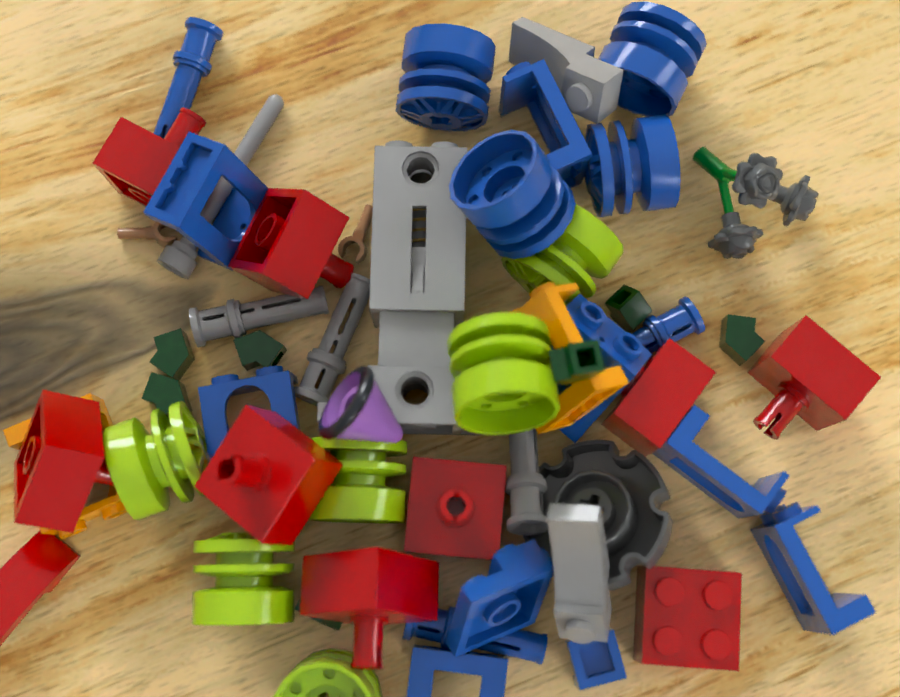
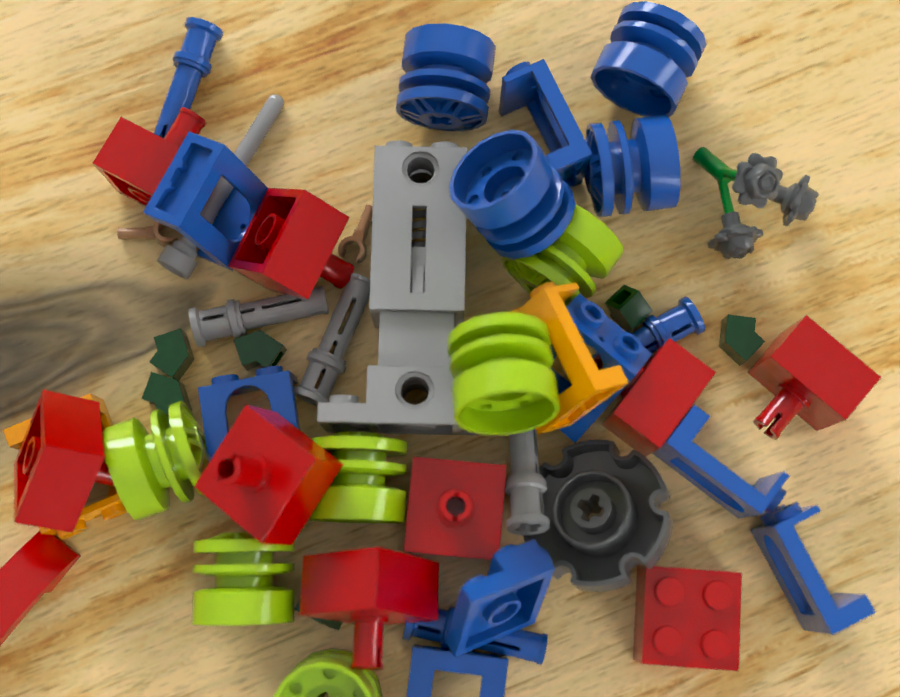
medium lavender hat [318,366,403,443] -> none
light grey slope [508,17,624,124] -> none
light grey slope [547,503,612,644] -> none
dark green piece [549,340,605,385] -> none
blue panel [566,628,627,690] -> none

